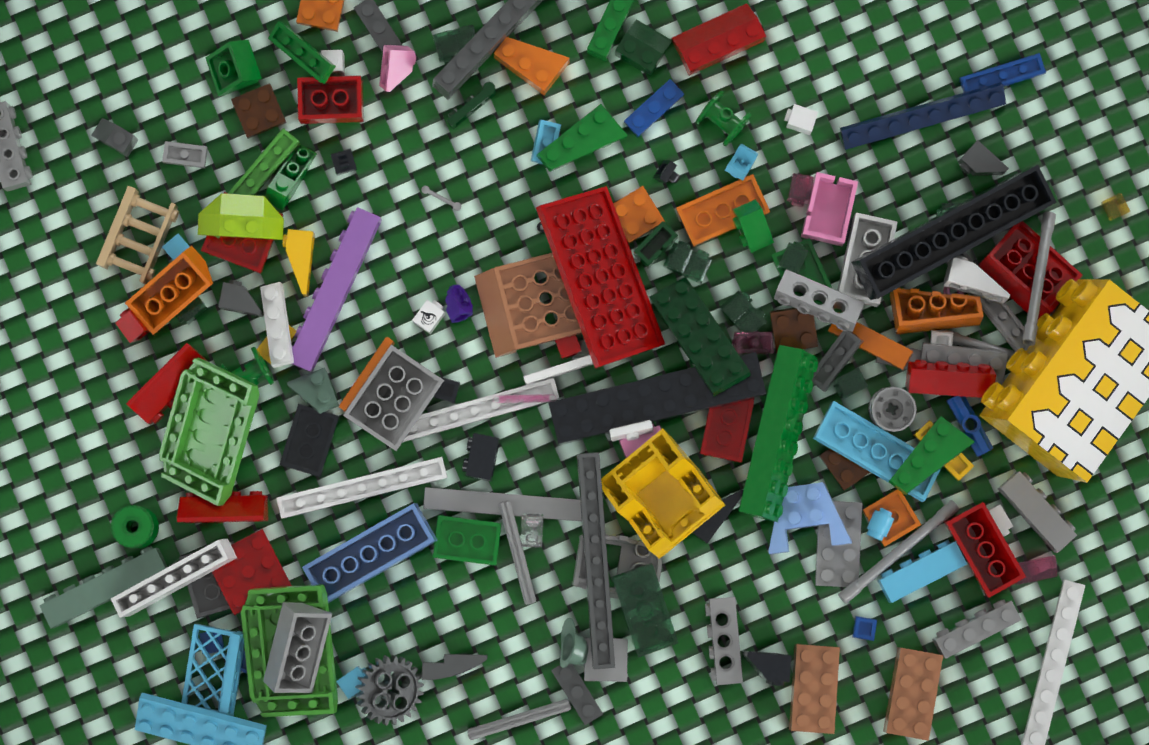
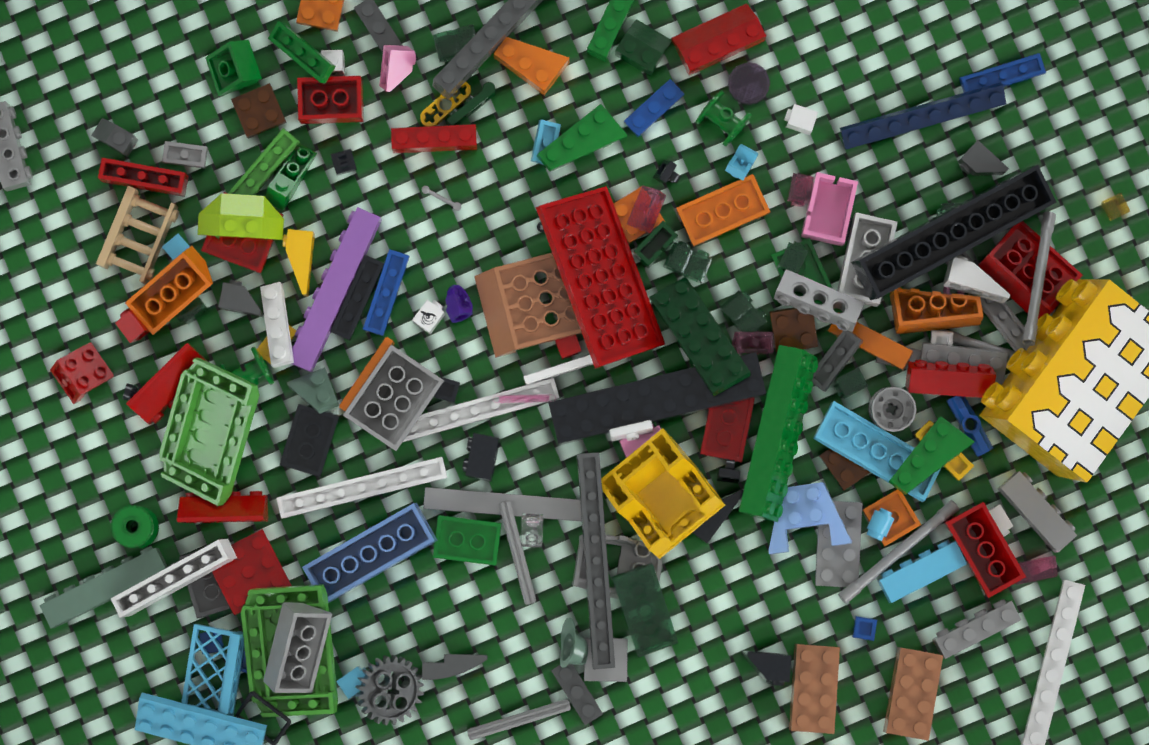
light grey brick [705,597,743,685] -> none
green brick [732,199,774,253] -> none
none -> red bracket [50,342,114,404]
none -> red brick [98,158,189,197]
none -> black hinge [122,383,139,401]
none -> black piece [235,691,291,745]
none -> black plate [330,255,385,341]
none -> blue plate [363,249,410,337]
none -> red brick [391,124,477,153]
none -> yellow beam [420,82,471,127]
none -> clear pink slope [627,186,666,234]
none -> black tile [717,459,741,484]
none -> clear purple tile [728,62,770,105]

